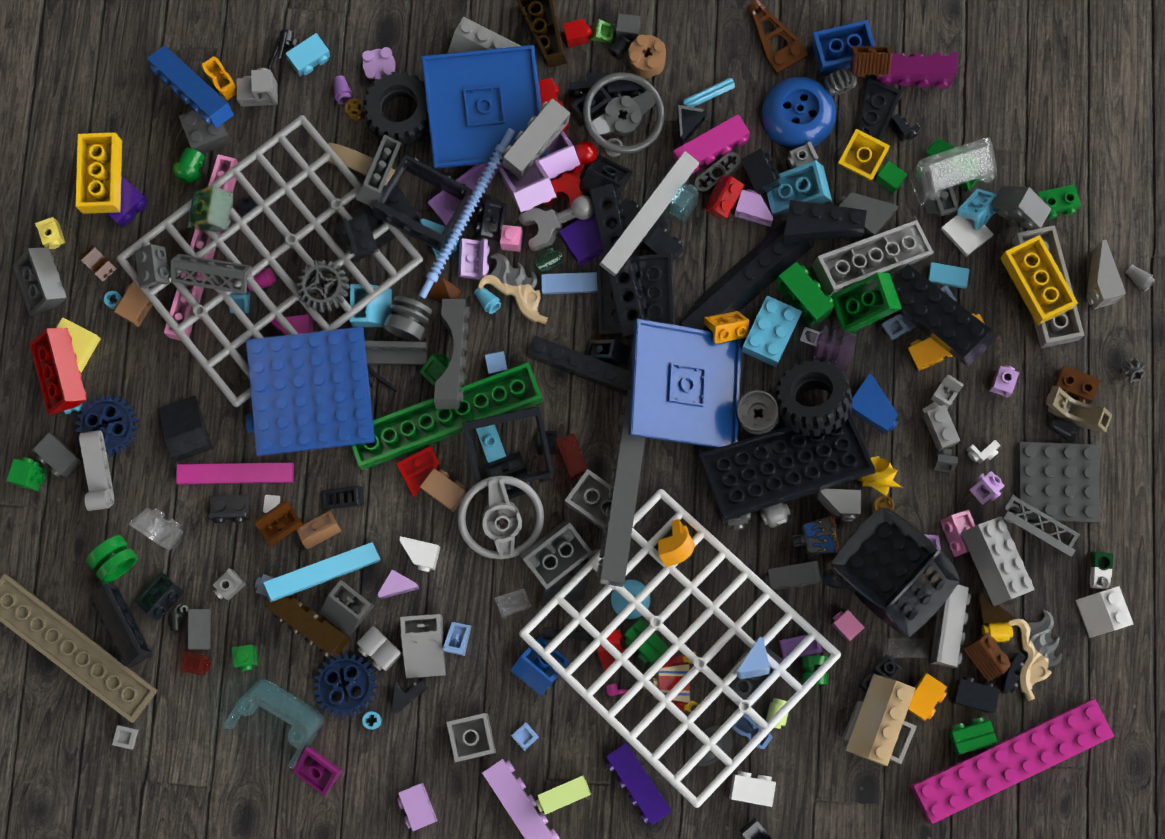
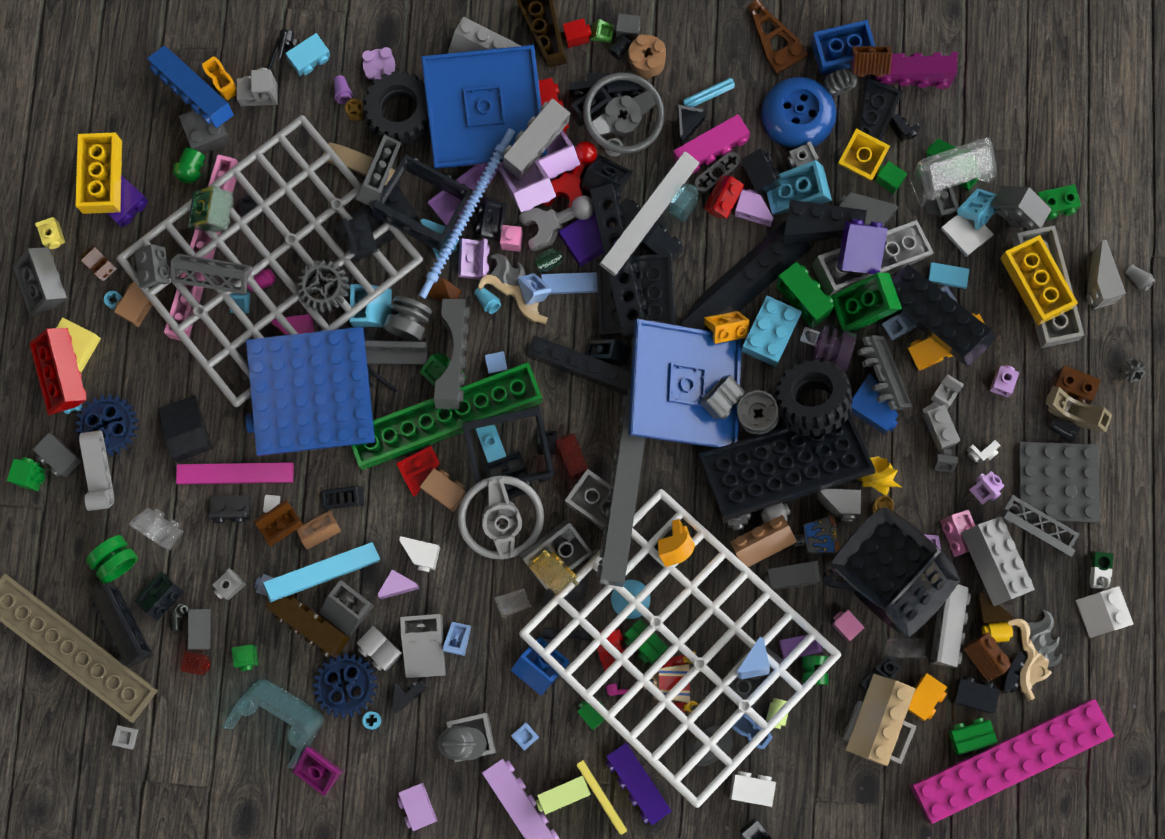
none -> dark grey piece [438,727,487,760]
none -> light blue slope [518,273,551,305]
none -> clear yellow bracket [529,550,579,595]
none -> green brick [577,699,606,730]
none -> light yellow tile [577,760,627,835]
none -> dark grey brick [700,375,745,420]
none -> medium nougat brick [730,515,797,567]
none -> brick [837,219,888,274]
none -> dark grey hinge [857,335,912,410]

